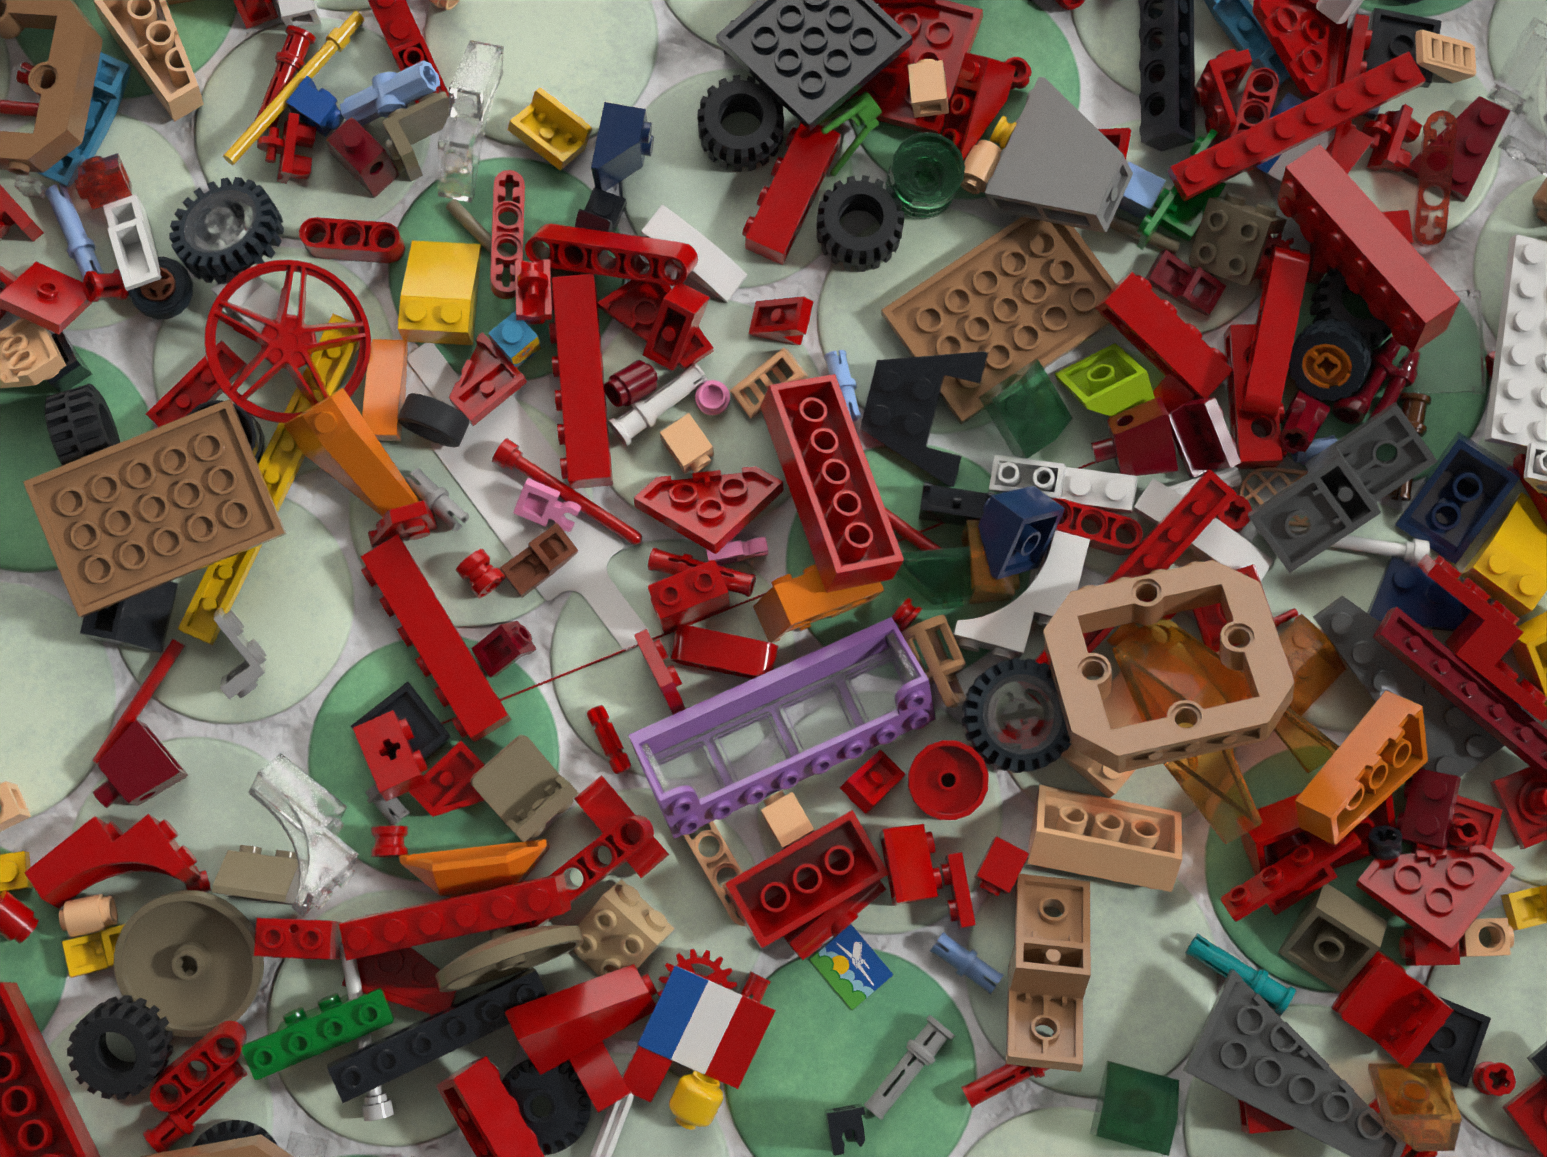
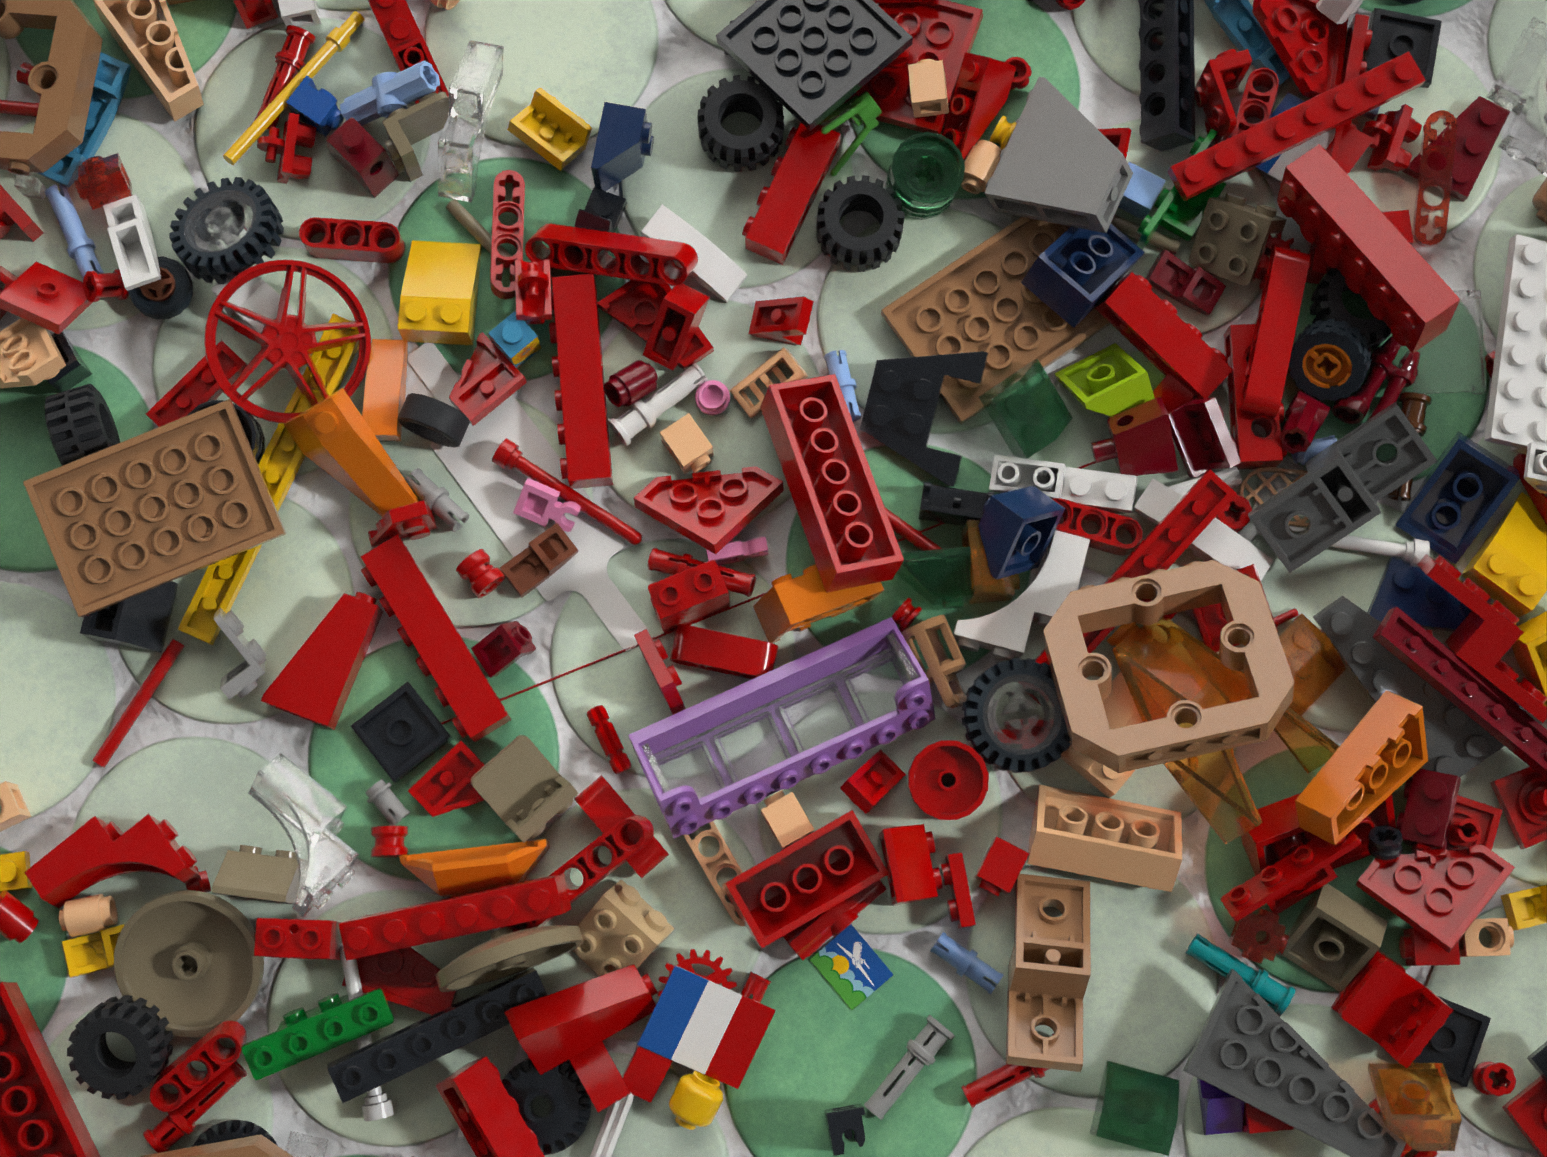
dark red torso [93,720,188,808] -> none
red brick [353,710,428,801] -> none
light nougat slope [1415,30,1476,83] -> none
none -> red slope [261,592,384,730]
none -> dark blue slope [1021,224,1145,328]
none -> dark purple slope [1197,1078,1245,1135]
none -> clear red brick [1228,908,1289,964]

